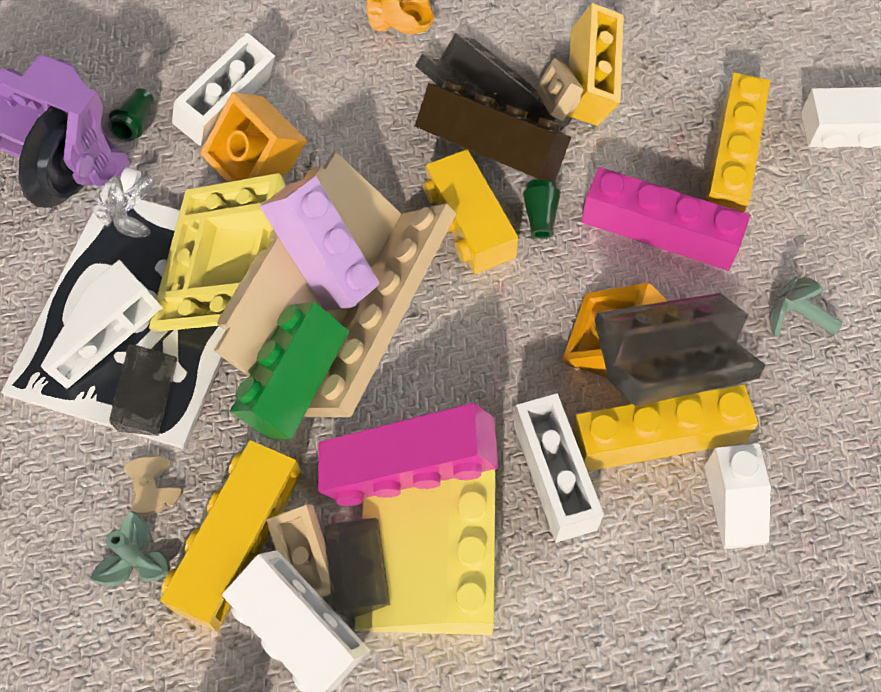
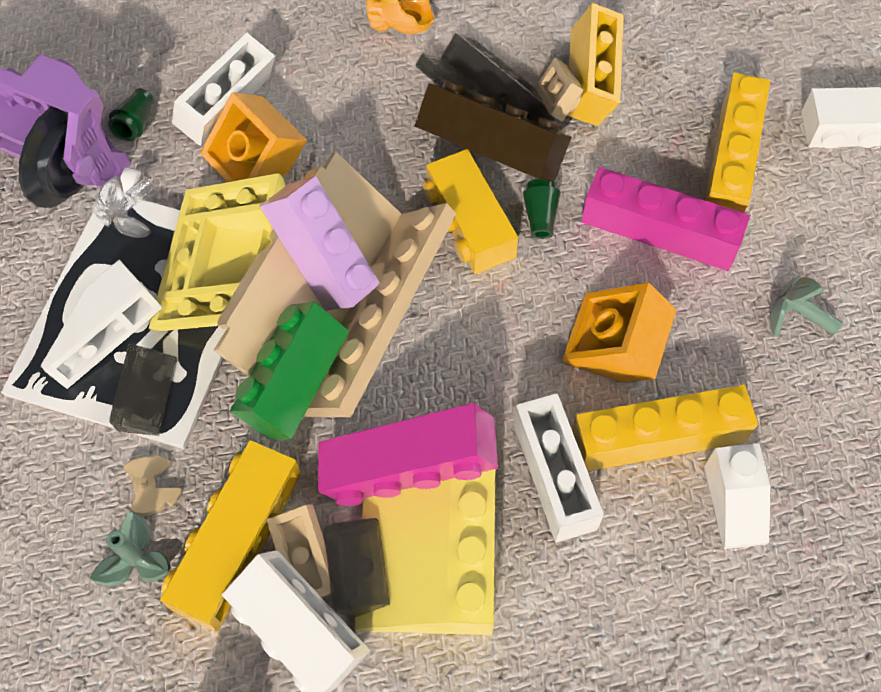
clear smoke slope [595,293,766,406] -> none

